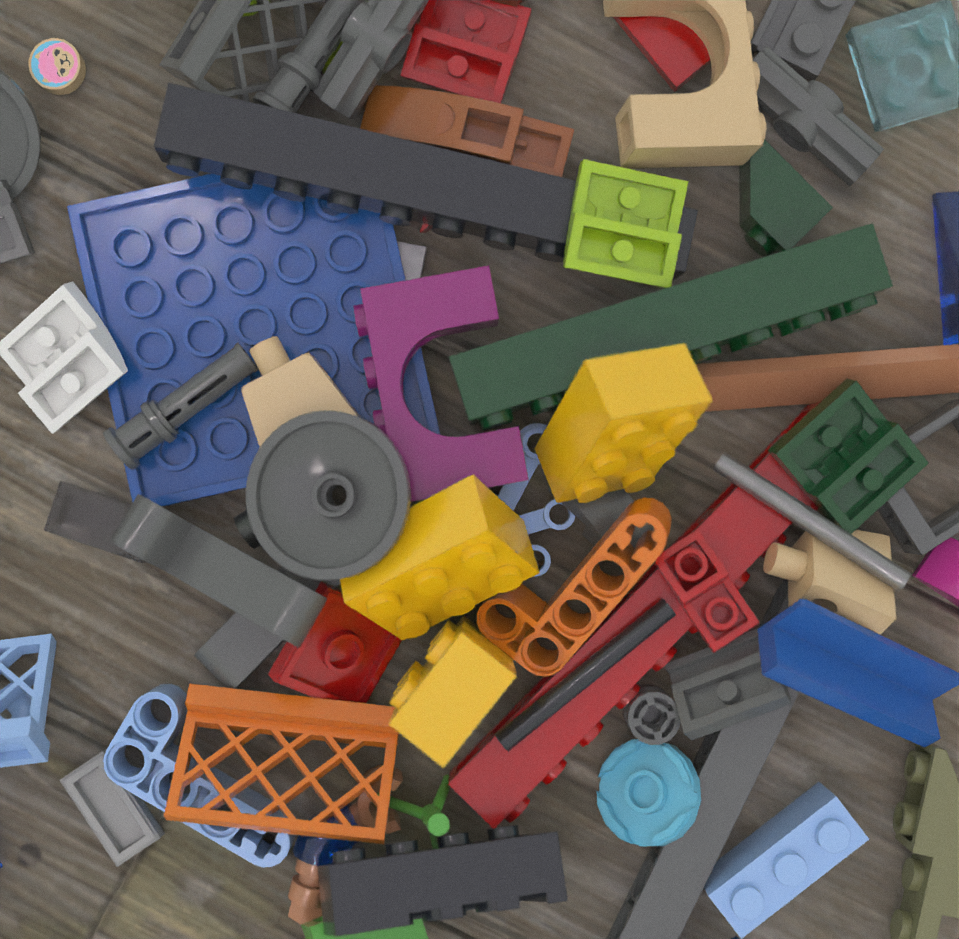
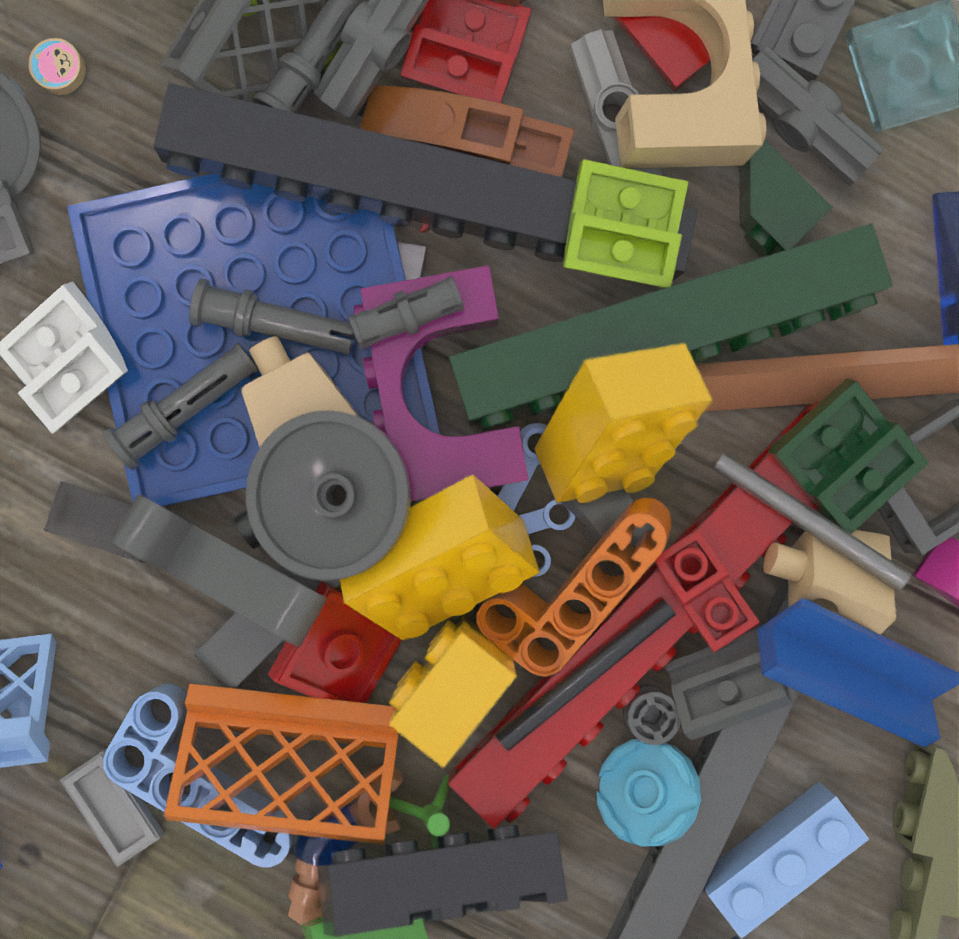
none -> dark grey pin [189,278,355,356]
none -> dark grey pin [348,276,465,350]
none -> light grey piece [569,29,662,176]

